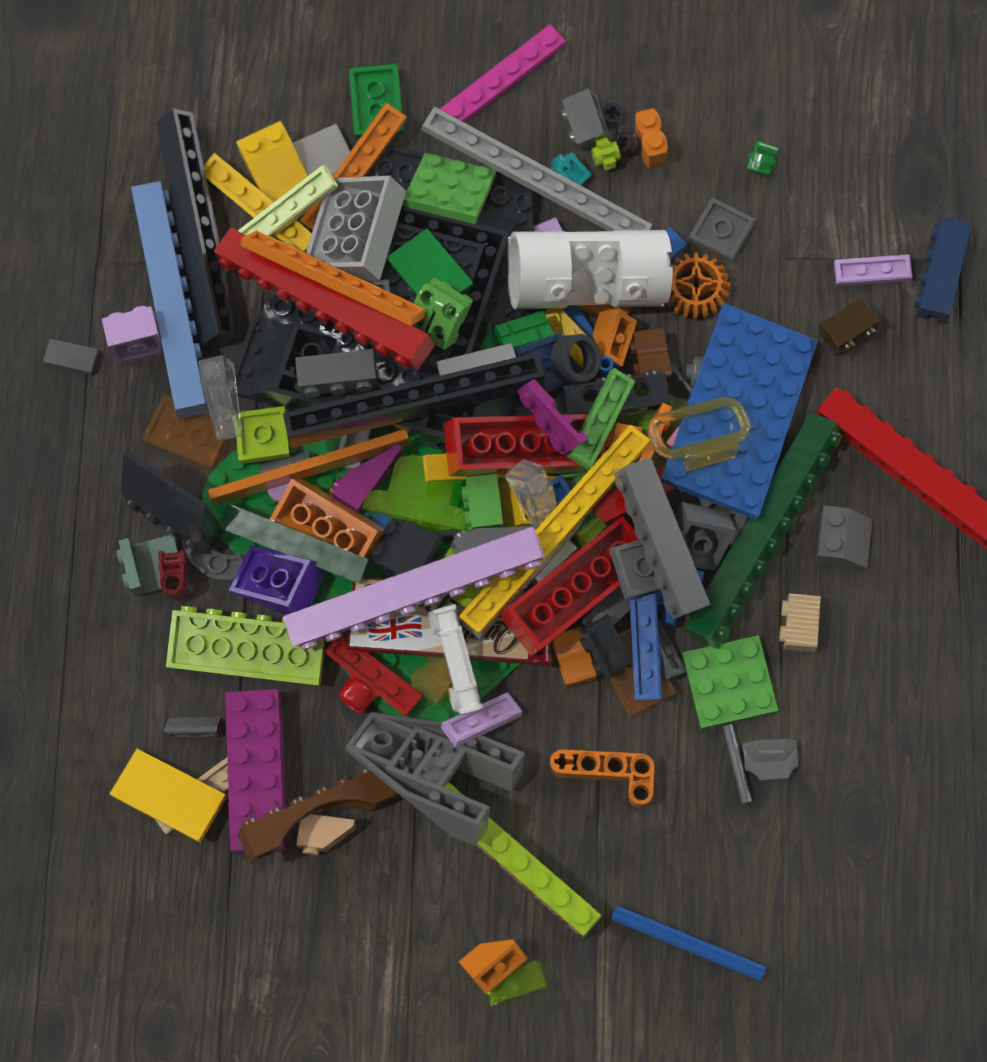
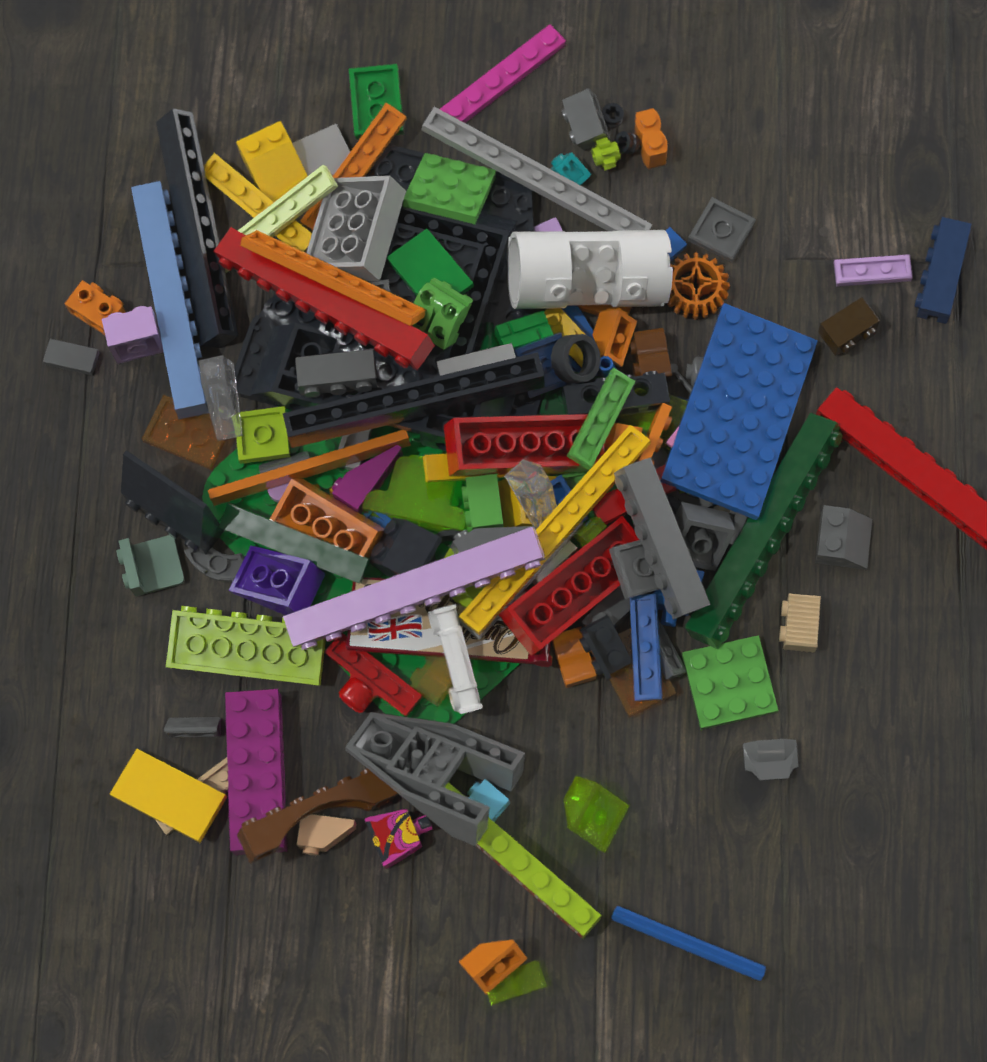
dark red piece [158,549,188,601] -> none
lavender tile [441,692,522,747] -> none
magenta wing [517,379,589,455] -> none
orange beam [550,750,654,808] -> none
clear yellow bar [647,397,751,471] -> none
dark grey bar [723,725,753,804] -> none
green piece [747,141,778,176] -> none
none -> orange brick [65,280,126,335]
none -> torso [365,809,432,870]
none -> medium azure brick [467,779,510,822]
none -> clear neon green slope [564,776,629,853]

